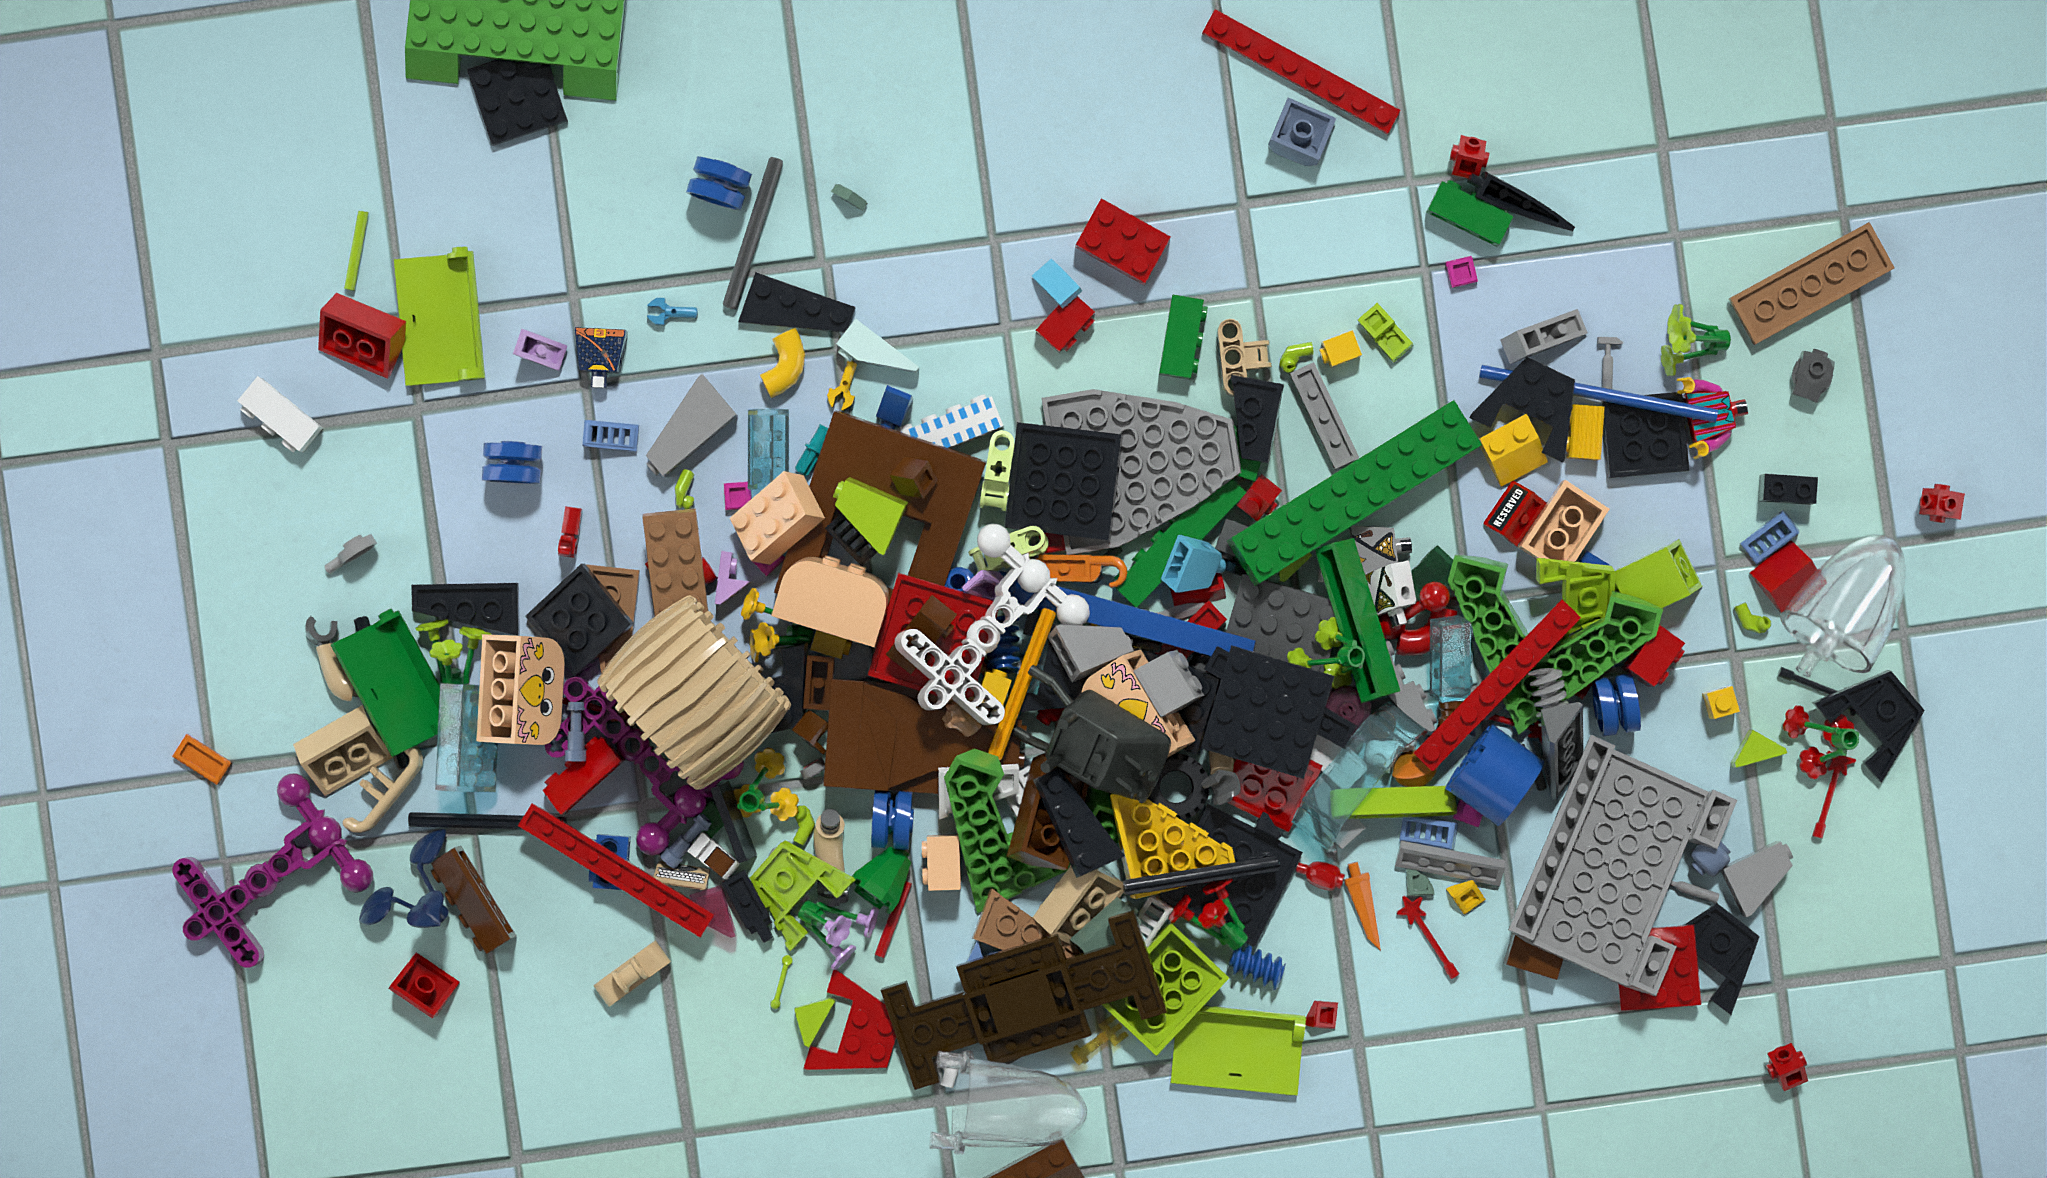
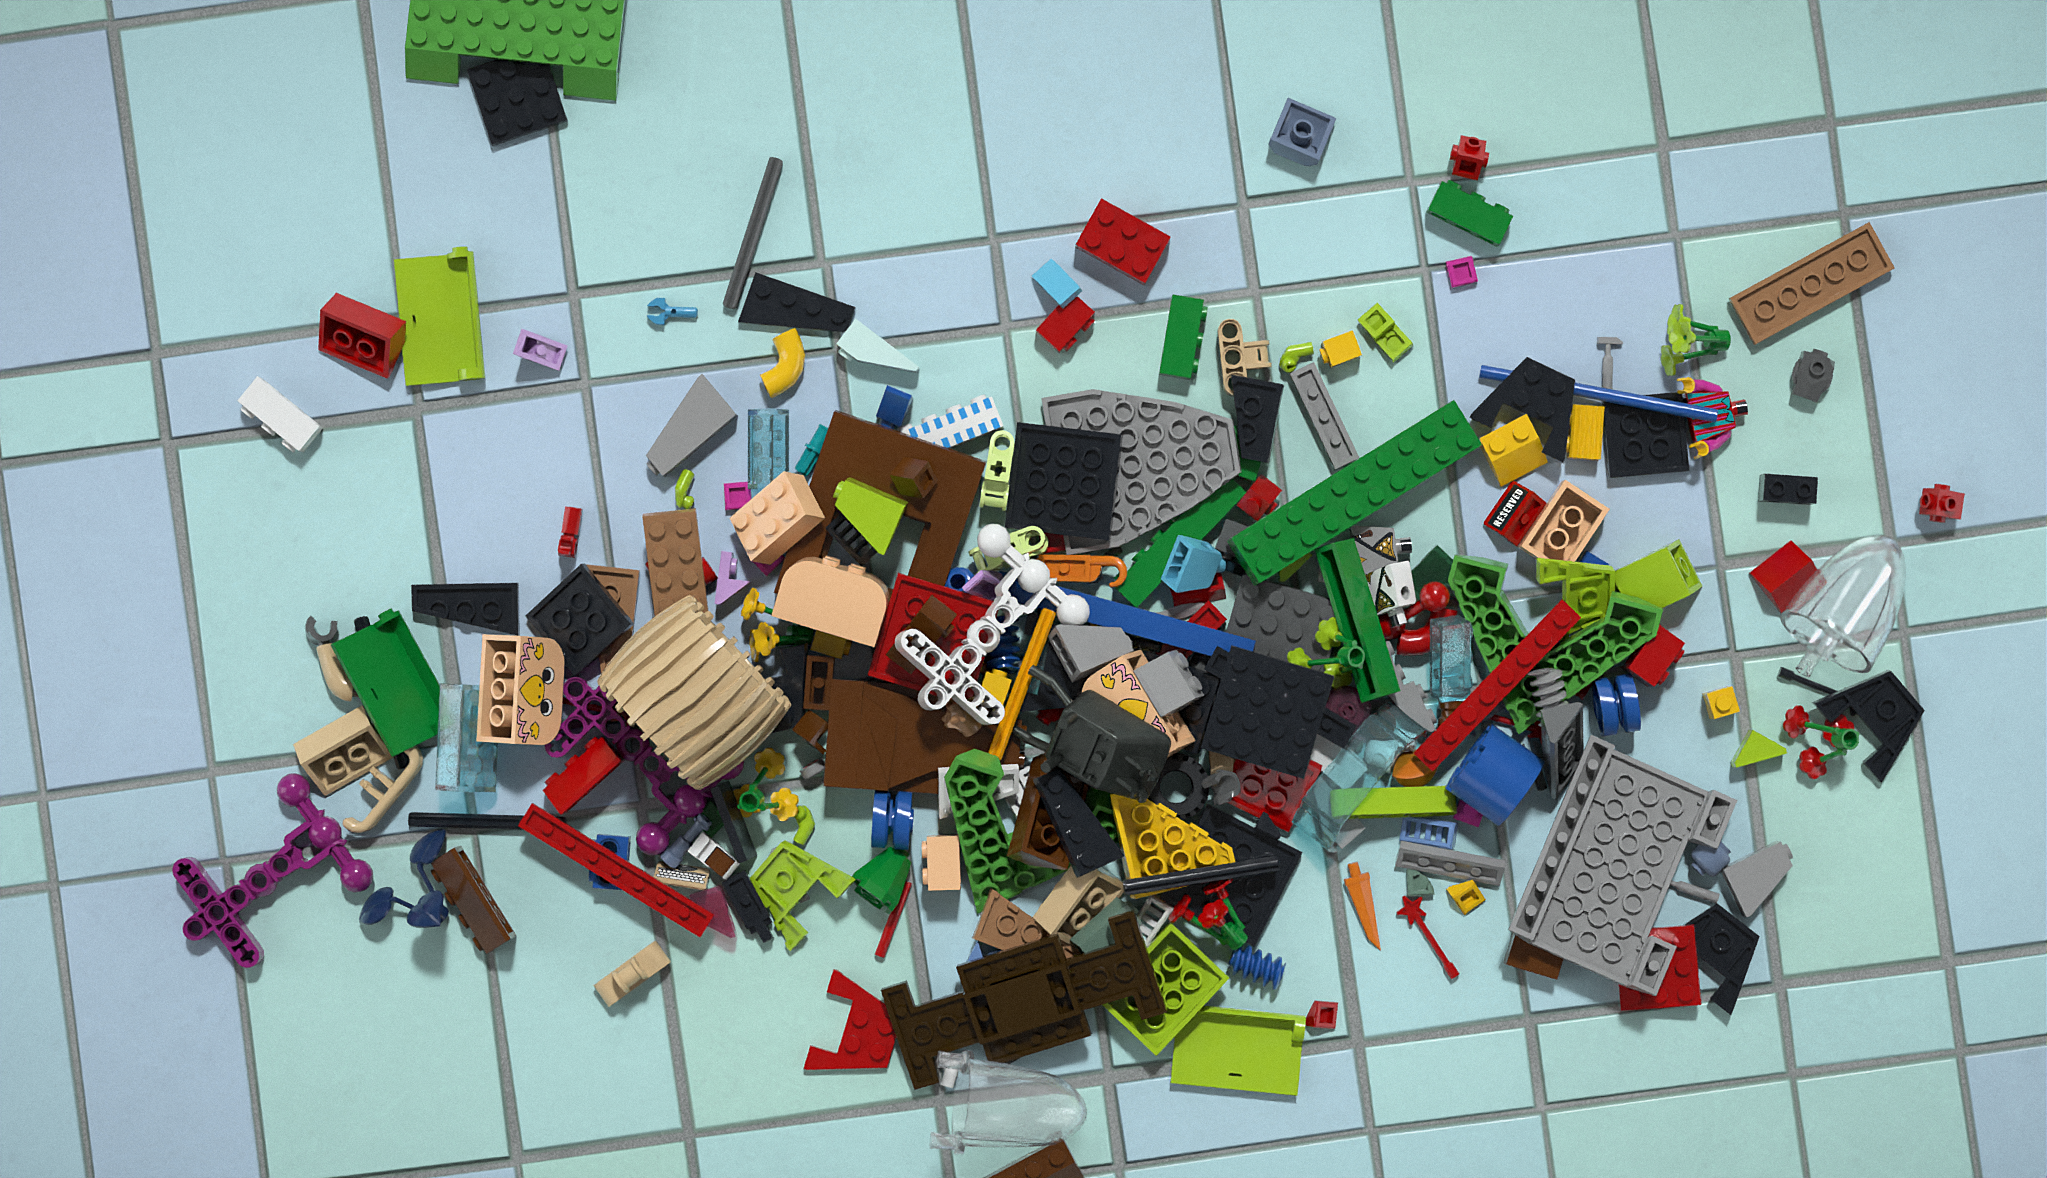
orange tile [172,734,233,785] -> none
light grey piece [325,534,377,574] -> none
lime bar [344,211,368,291] -> none
red slope [388,952,460,1019] -> none
lime plant [415,619,492,694] -> none
blue wheel [482,441,542,484] -> none
sand blue piece [565,702,586,761] -> none
torso [575,327,628,388] -> none
medium blue slope [582,420,639,451] -> none
blue wheel [686,156,752,210] -> none
lime hinge [770,955,793,1009] -> none
lime slope [794,997,836,1048] -> none
plant [798,900,879,970] -> none
piece [813,809,848,907] -> none
yellow bar [827,361,857,411] -> none
sand green tile [831,184,868,211] -> none
clear yellow hinge [1070,1015,1129,1065] -> none
red plate [1202,9,1401,134] -> none
red plant [1296,861,1345,891] -> none
black piece [1467,171,1575,231] -> none
light grey slope [1500,309,1588,364] -> none
lime arm [1734,602,1771,633] -> none
medium blue slope [1740,510,1799,565] -> none
red brick [1766,1043,1808,1091] -> none
red piece [1812,751,1856,839] -> none

